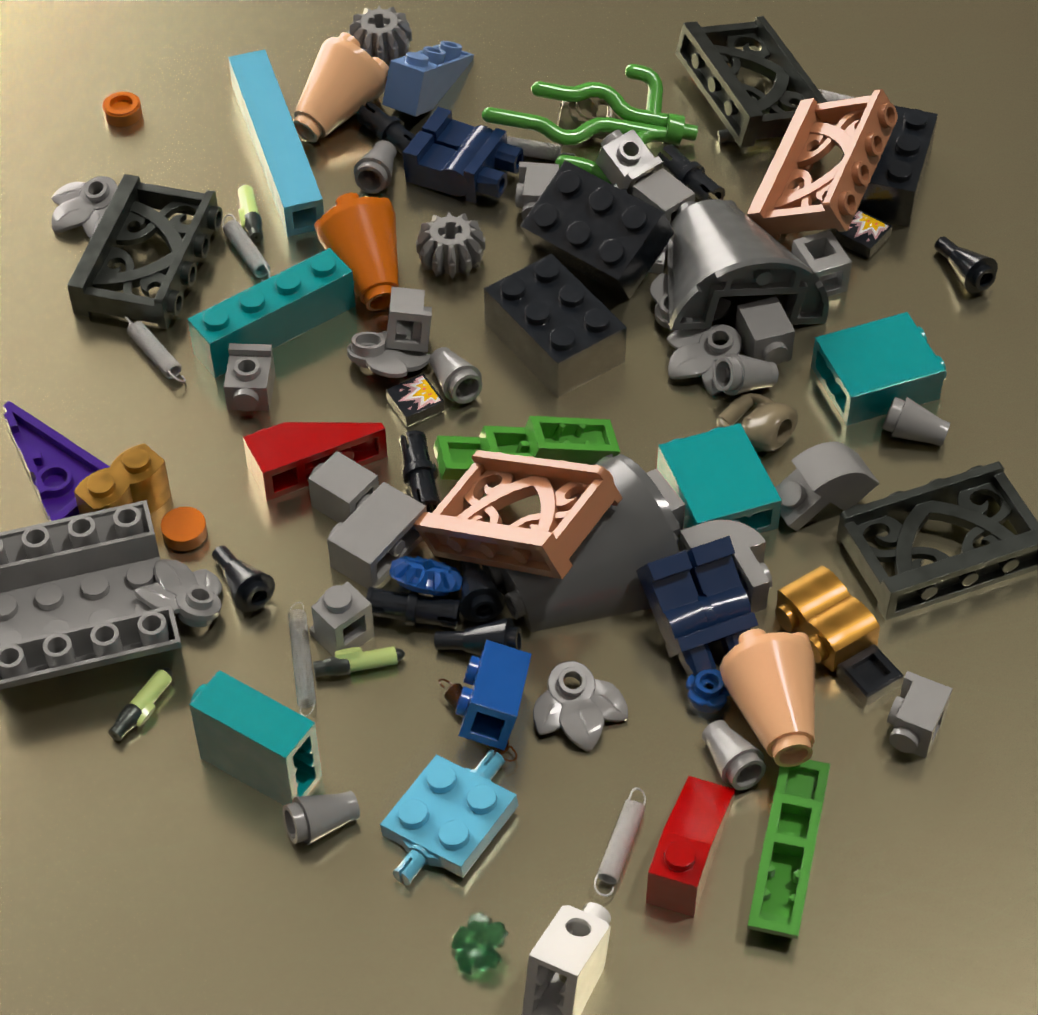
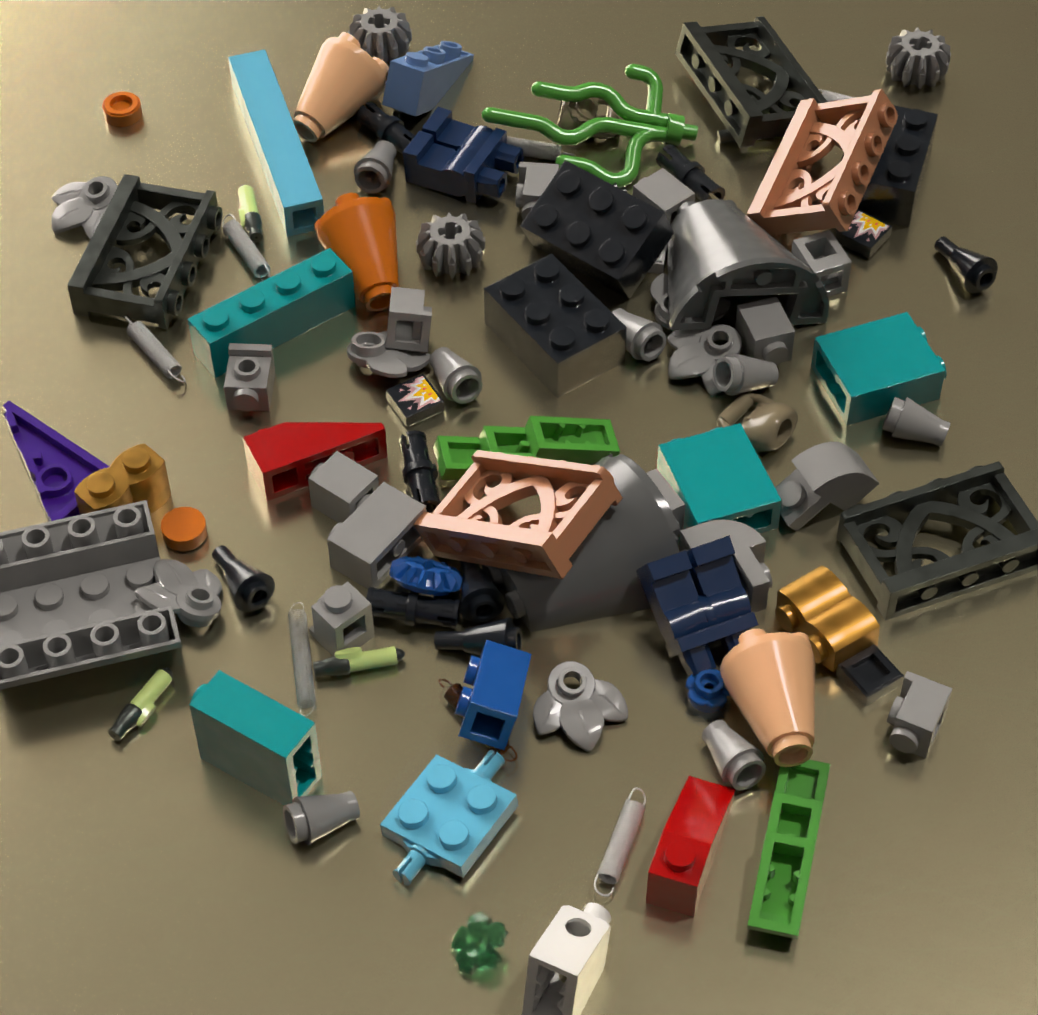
light grey brick [596,129,663,194] -> none
none -> light grey cone [612,308,666,361]
none -> light grey gear [885,27,951,90]

